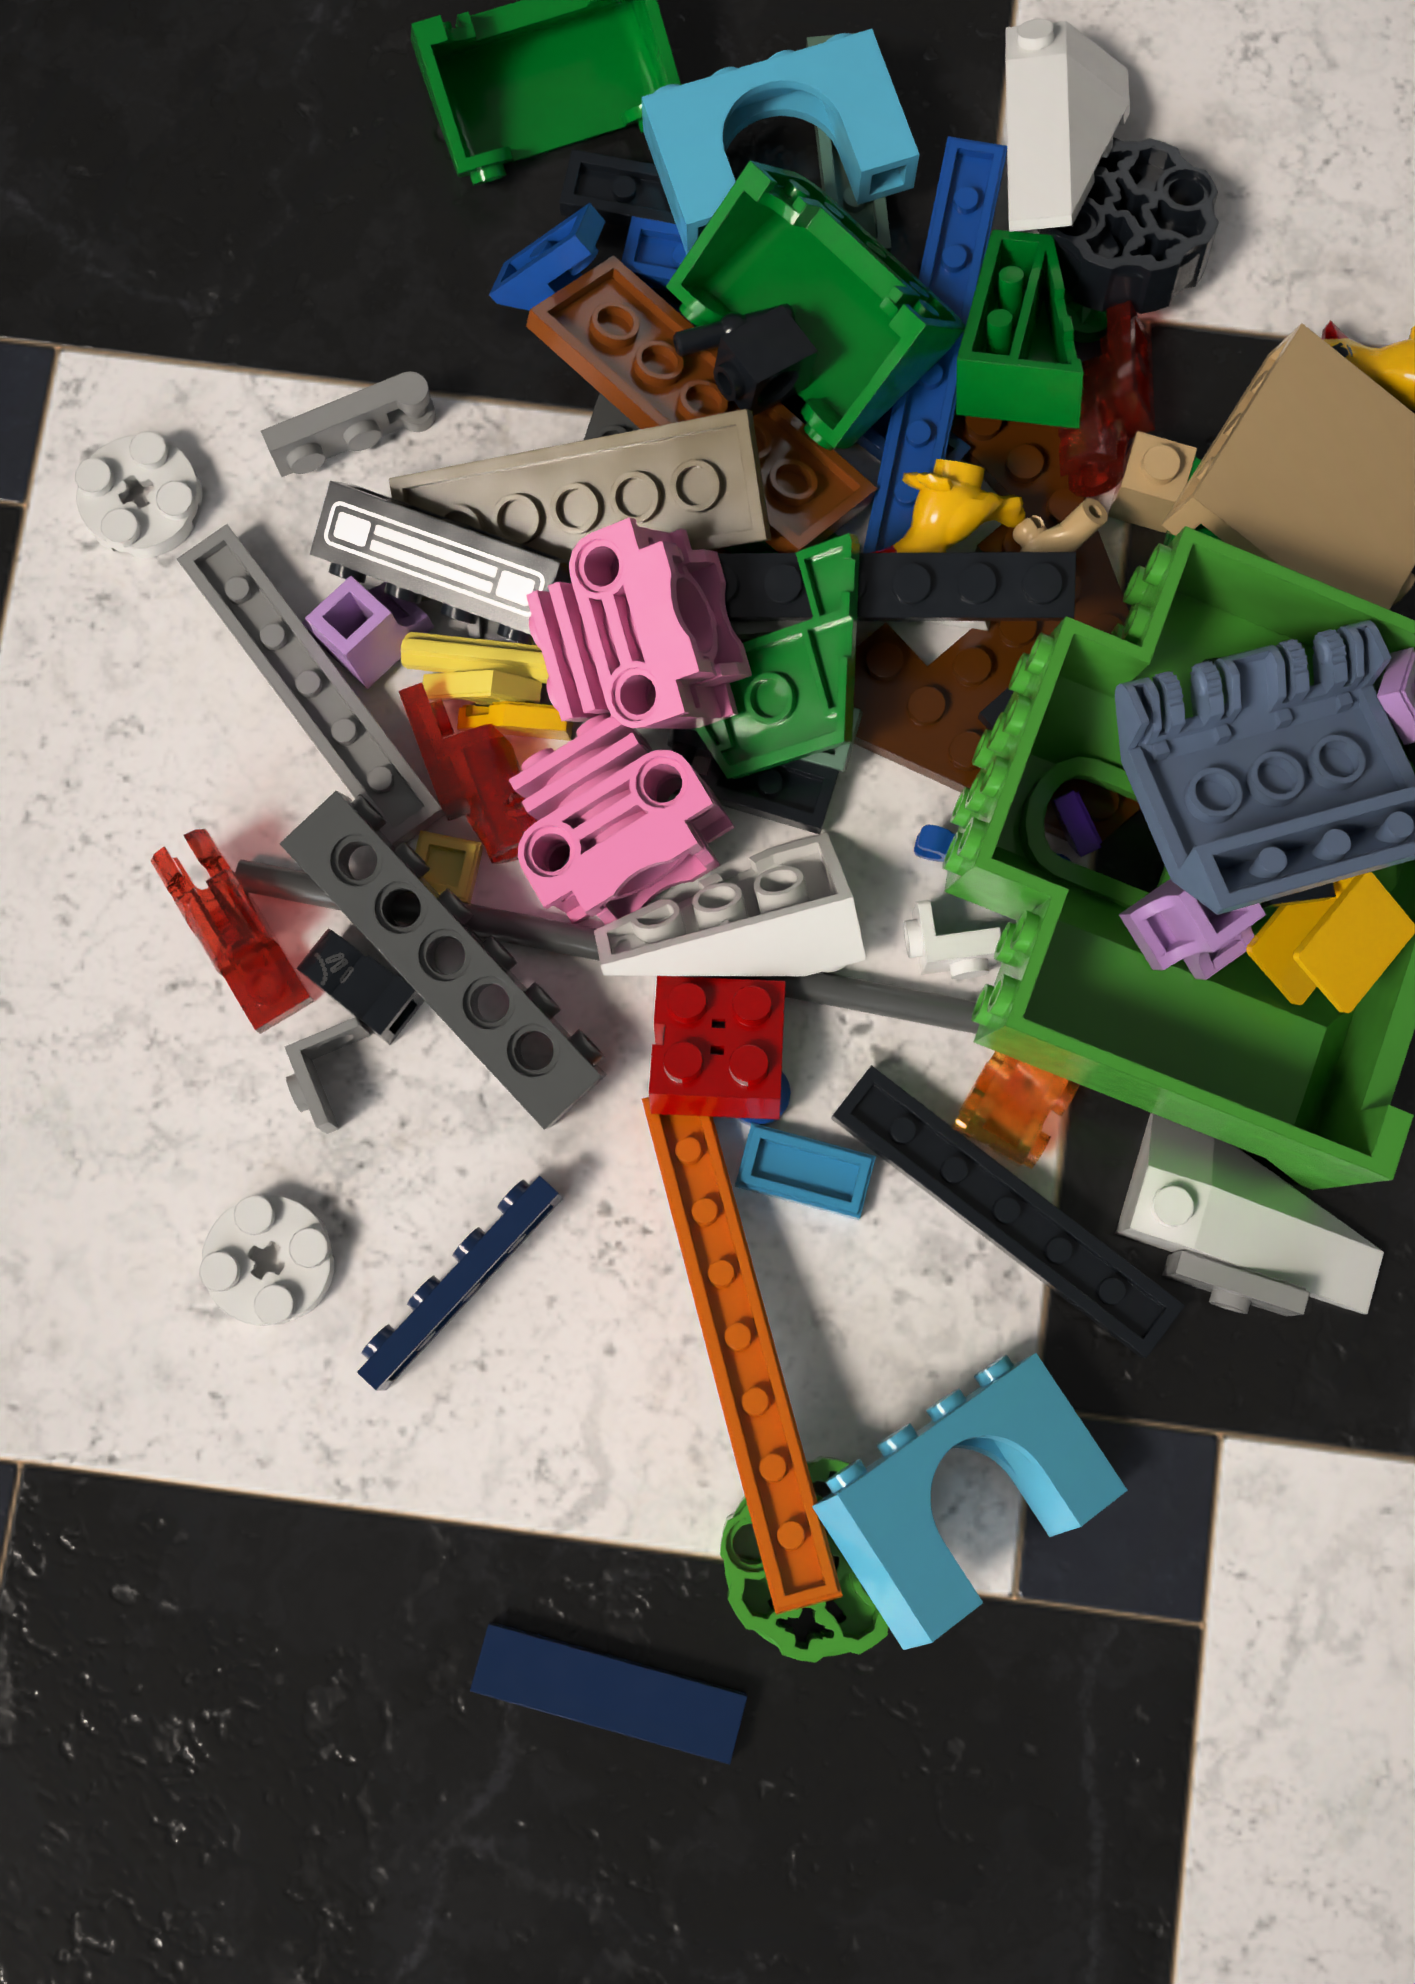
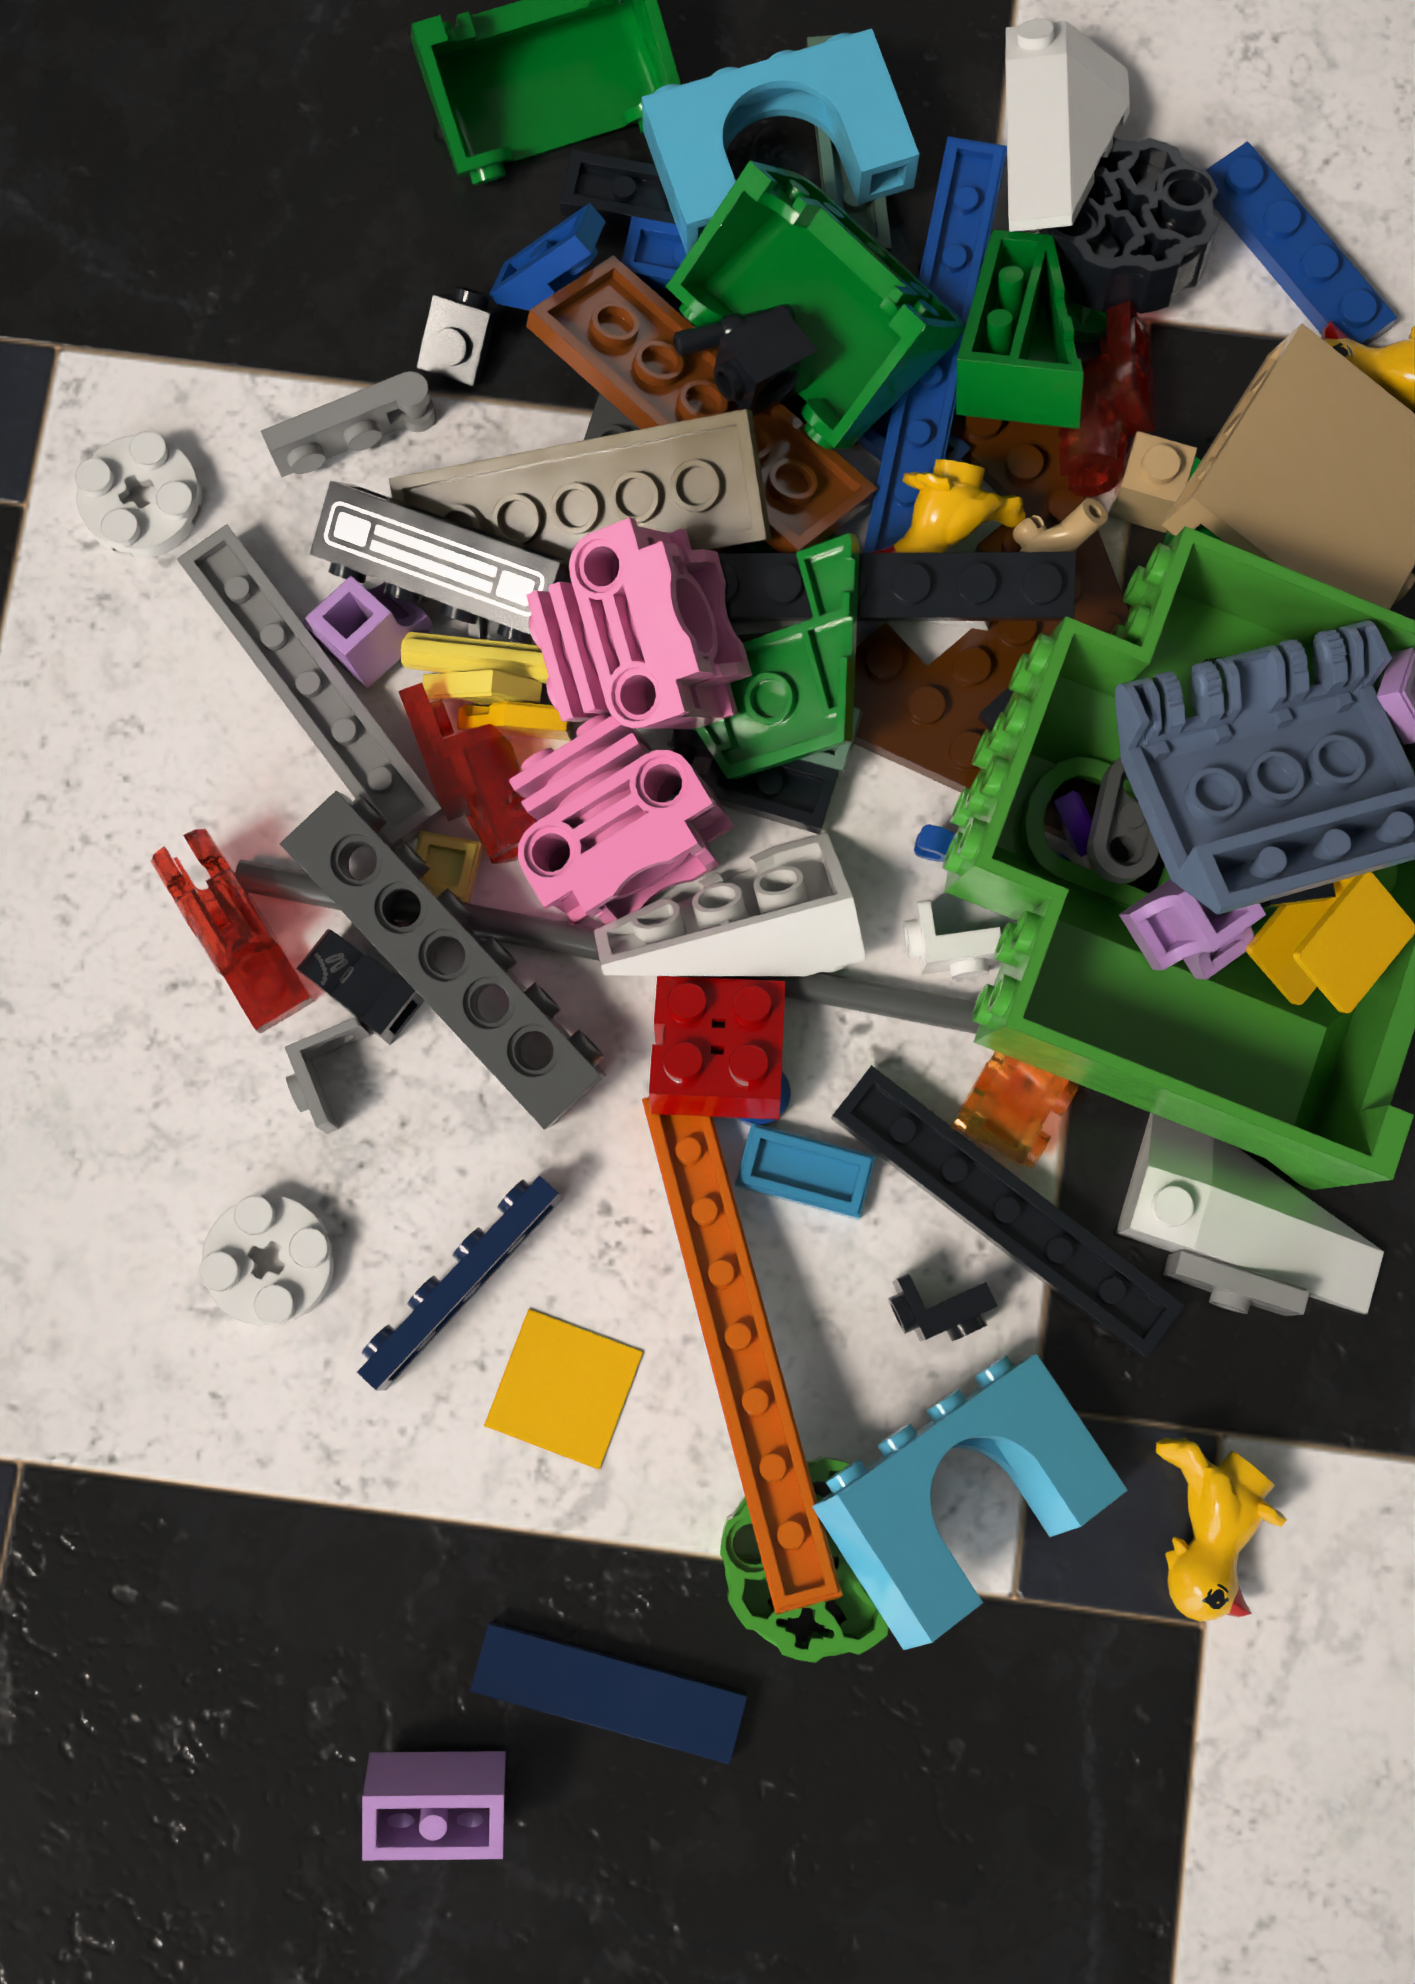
none -> lavender brick [362,1751,506,1861]
none -> bracket [416,286,504,386]
none -> yellow sticker [484,1309,643,1470]
none -> black bracket [888,1274,998,1342]
none -> dark grey plate [1087,757,1159,884]
none -> yellow animal [1156,1438,1287,1622]
none -> blue plate [1206,141,1397,346]

